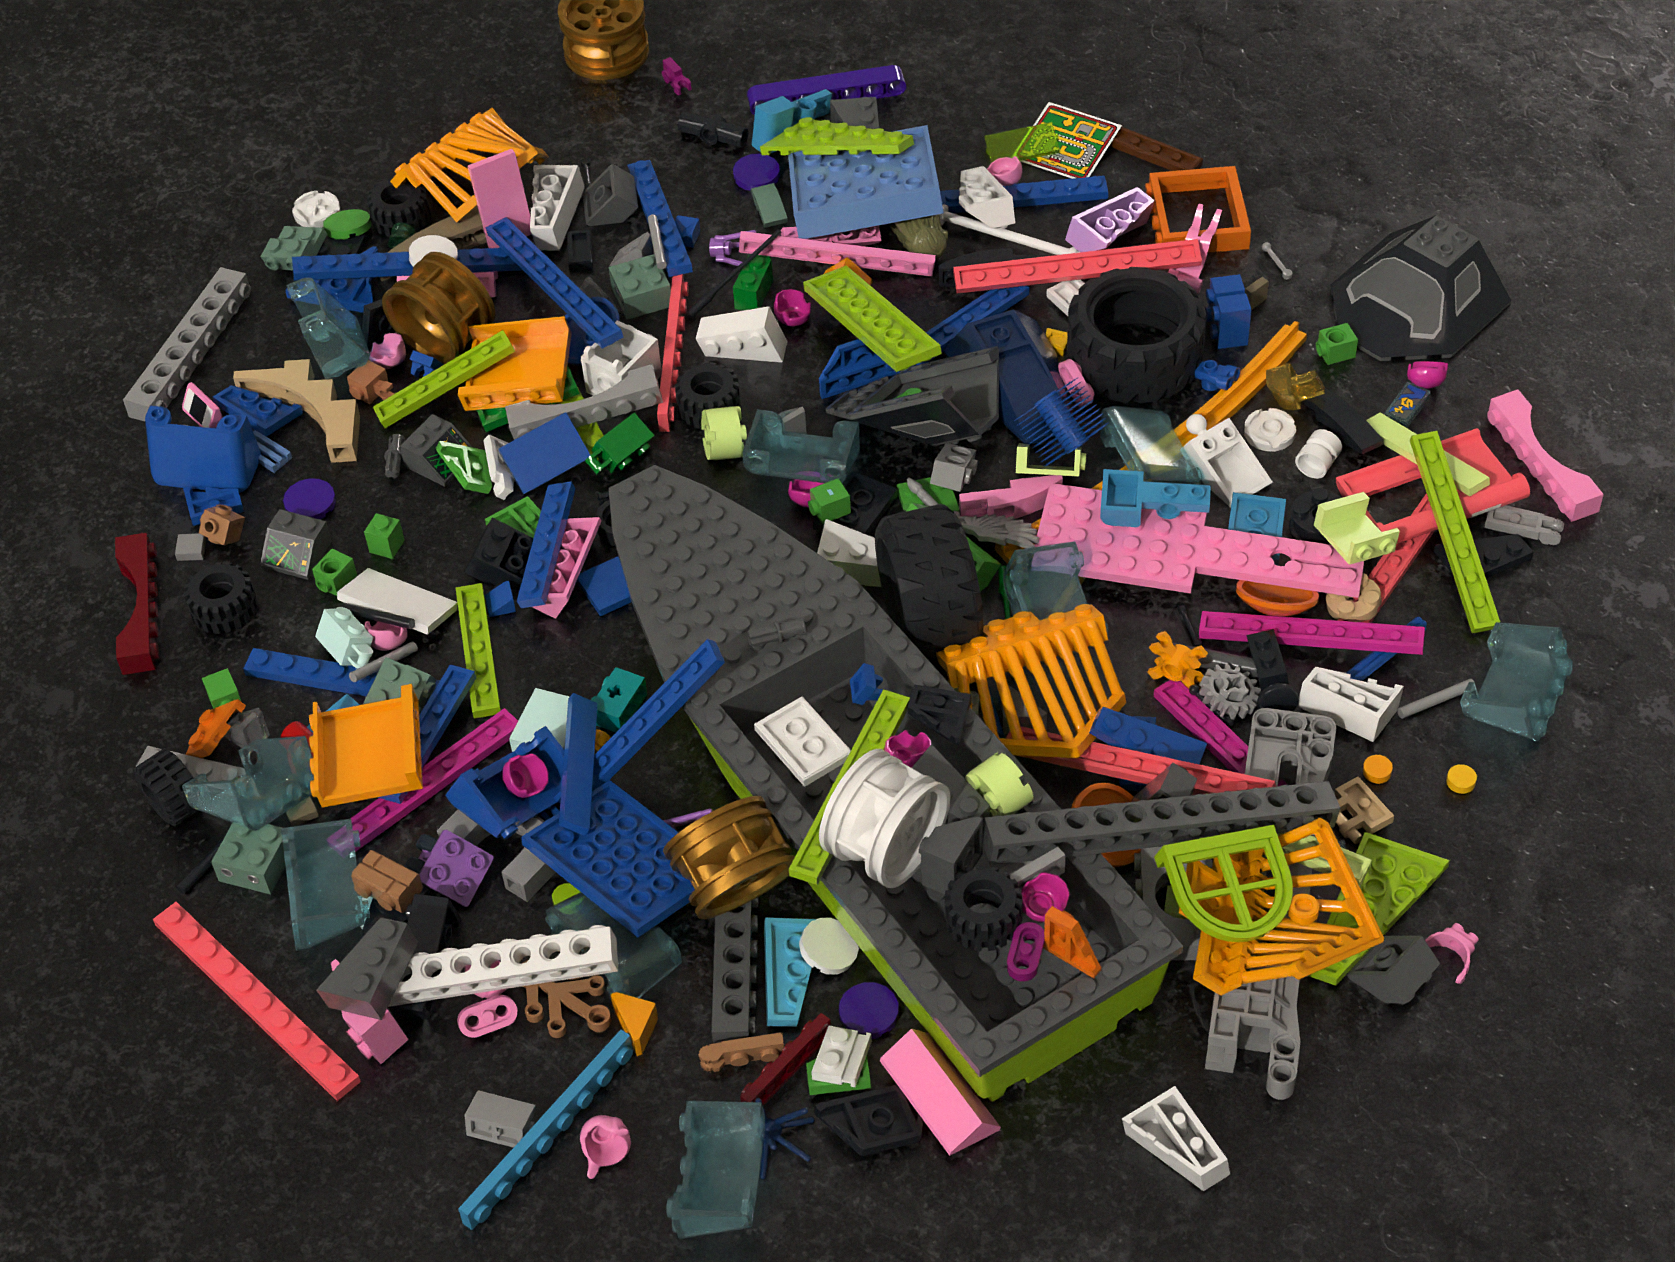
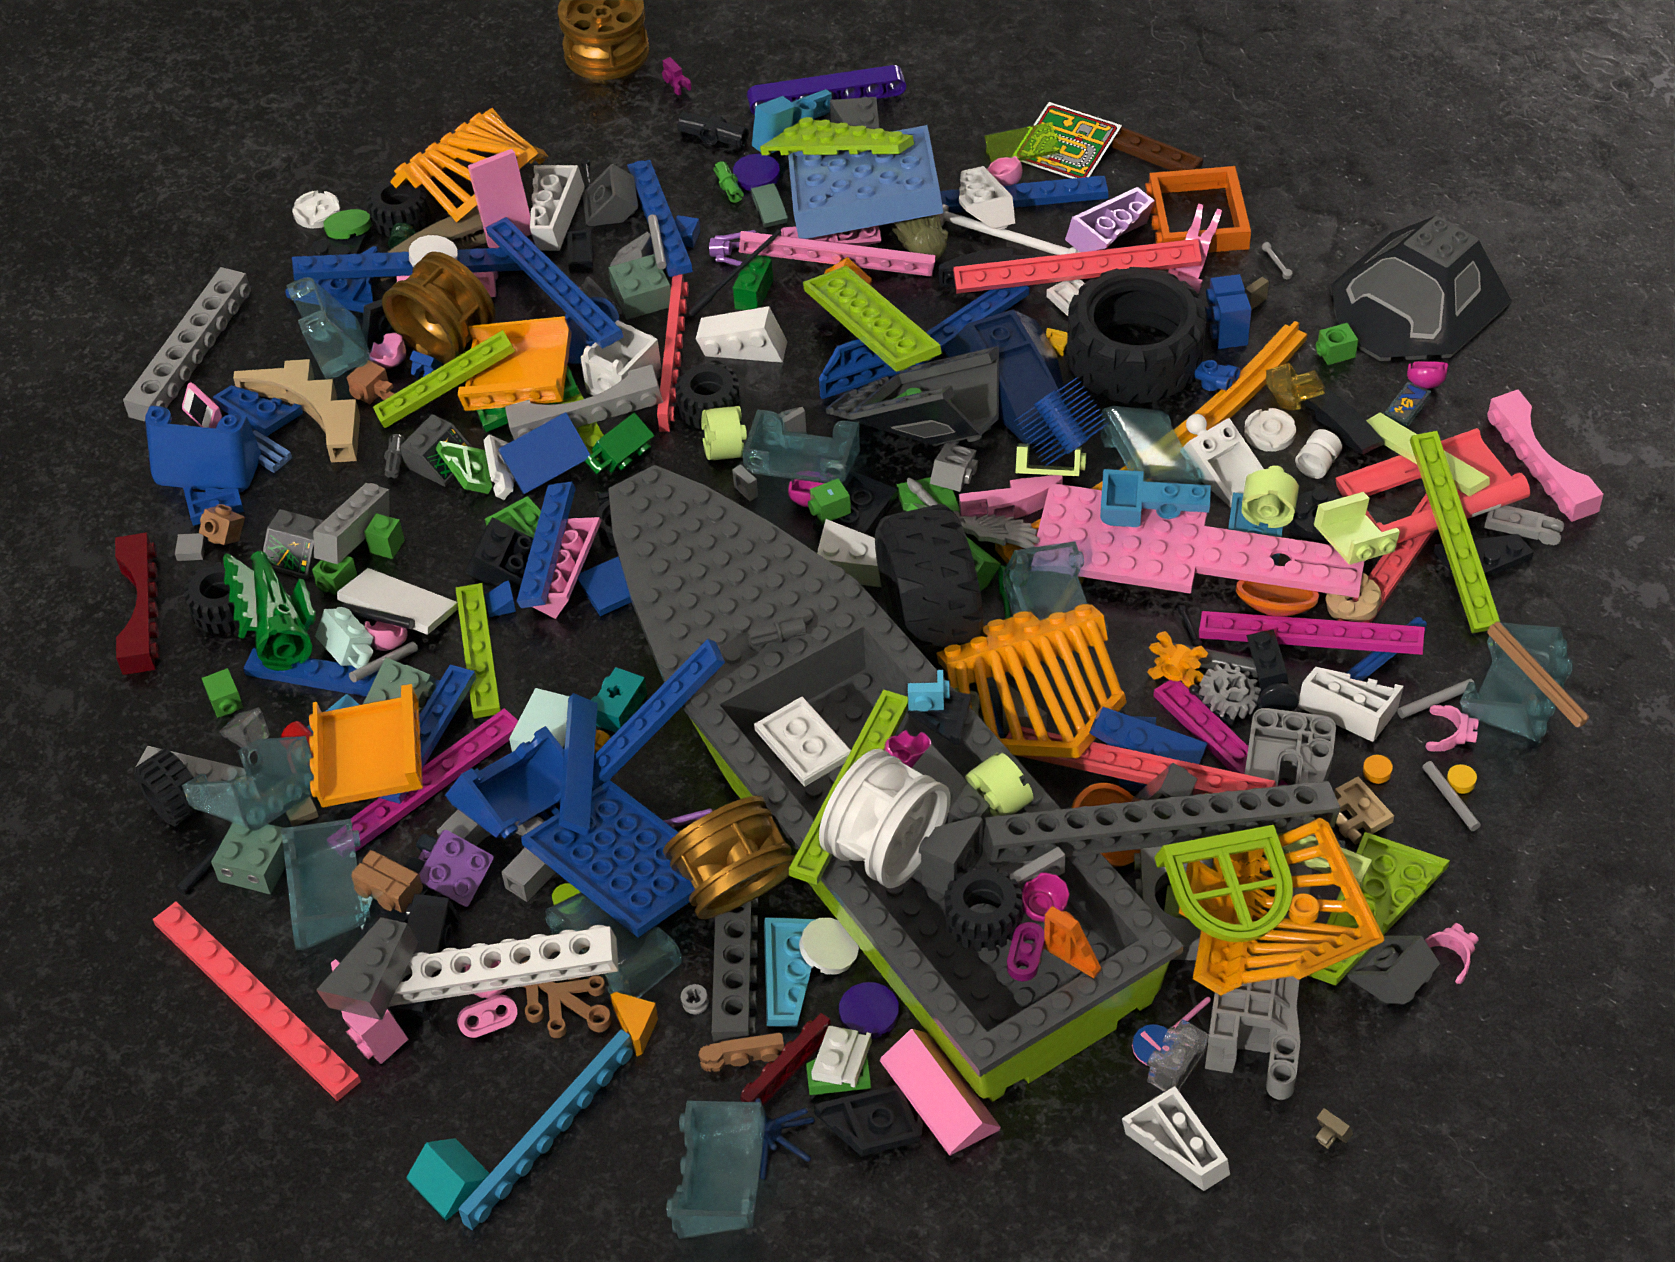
orange wing [185,699,246,758] -> none
sand green plate [261,226,327,271] -> none
dark purple tile [283,479,336,520] -> none
light grey hinge [464,1090,536,1148] -> none
dark pink hair [503,754,549,798] -> none
bright pink hair [580,1115,631,1179] -> none
dark pink hair [774,289,811,327] -> none
blue tile [850,663,883,705] -> none
bright pink plate [1058,359,1094,408] -> none
none -> green piece [223,551,316,671]
none -> light grey brick [313,483,389,564]
none -> teal slope [407,1138,490,1220]
none -> light grey bush [680,984,709,1014]
none -> bright green pin [714,161,744,203]
none -> light grey tile [732,464,758,501]
none -> medium azure bracket [908,670,950,711]
none -> blue piece [1132,997,1211,1068]
none -> clear brick [1147,1019,1209,1092]
none -> yellowish green brick [1242,466,1299,528]
none -> dark tan tile [1316,1108,1353,1149]
none -> light grey bar [1422,761,1481,831]
none -> bright pink helmet [1426,705,1479,752]
none -> medium nougat axle [1487,622,1589,728]

